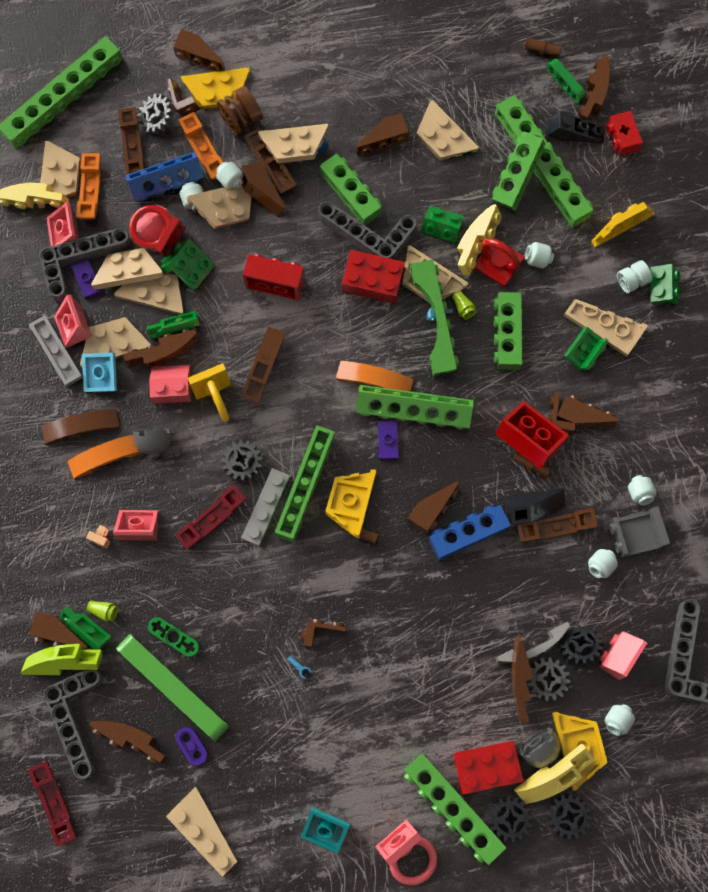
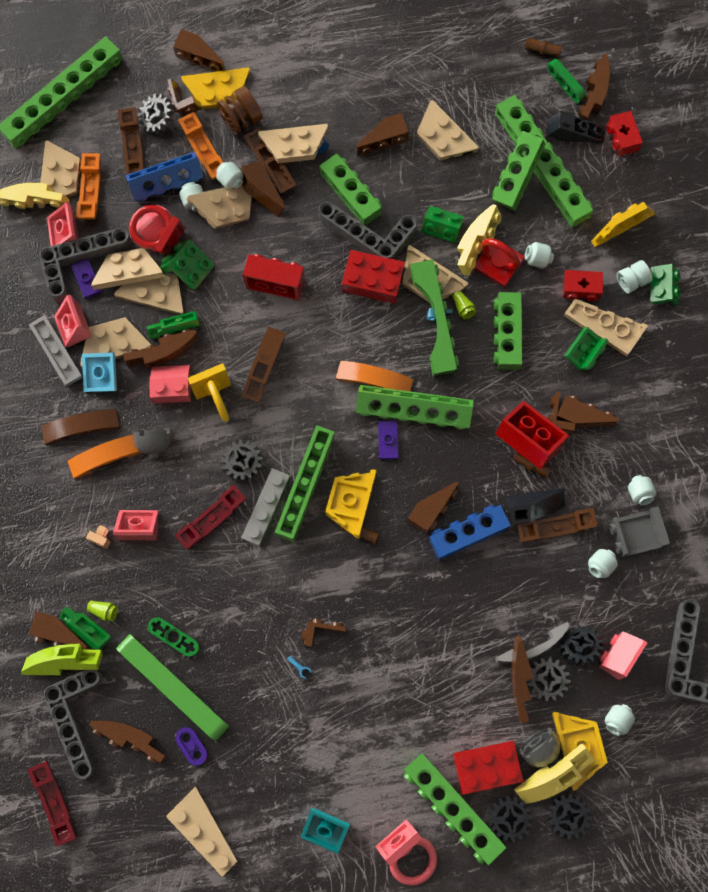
none -> red brick [562,270,603,301]

